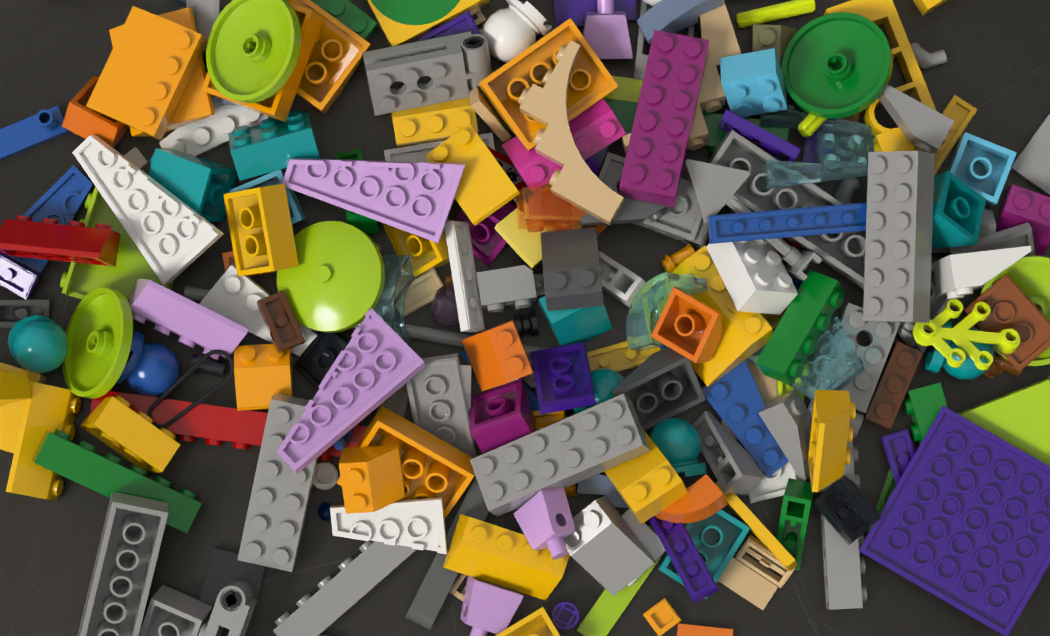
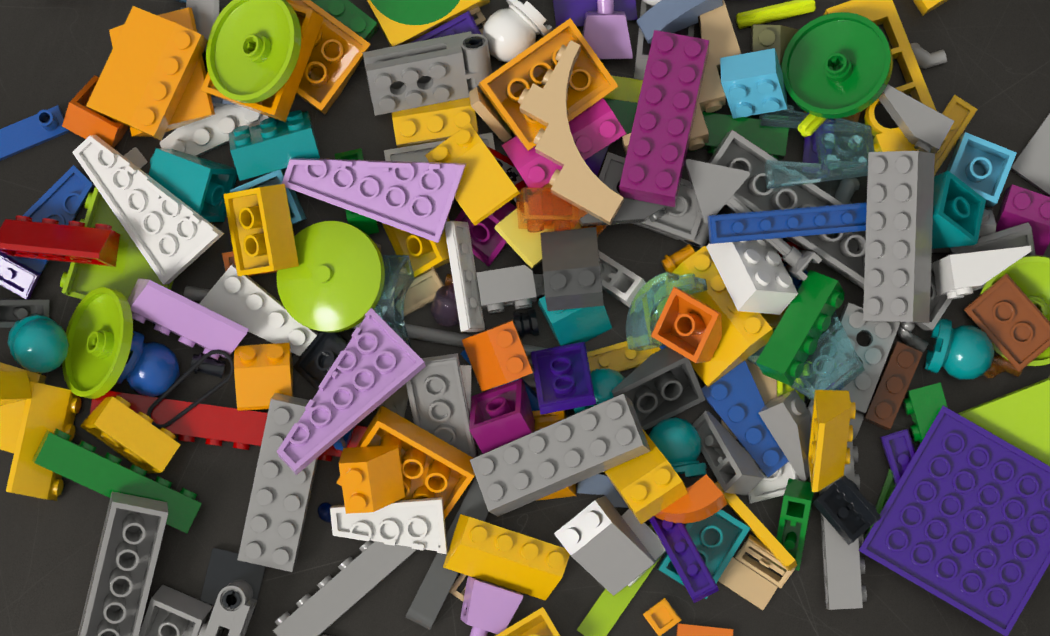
reddish brown plate [257,291,305,353] -> none
white tile [313,462,339,490] -> none
lavender torso [513,487,575,559] -> none
dark purple wheel [551,601,579,630] -> none
dark purple tile [718,109,801,166] -> none
neon yellow plant [913,299,1020,370] -> none

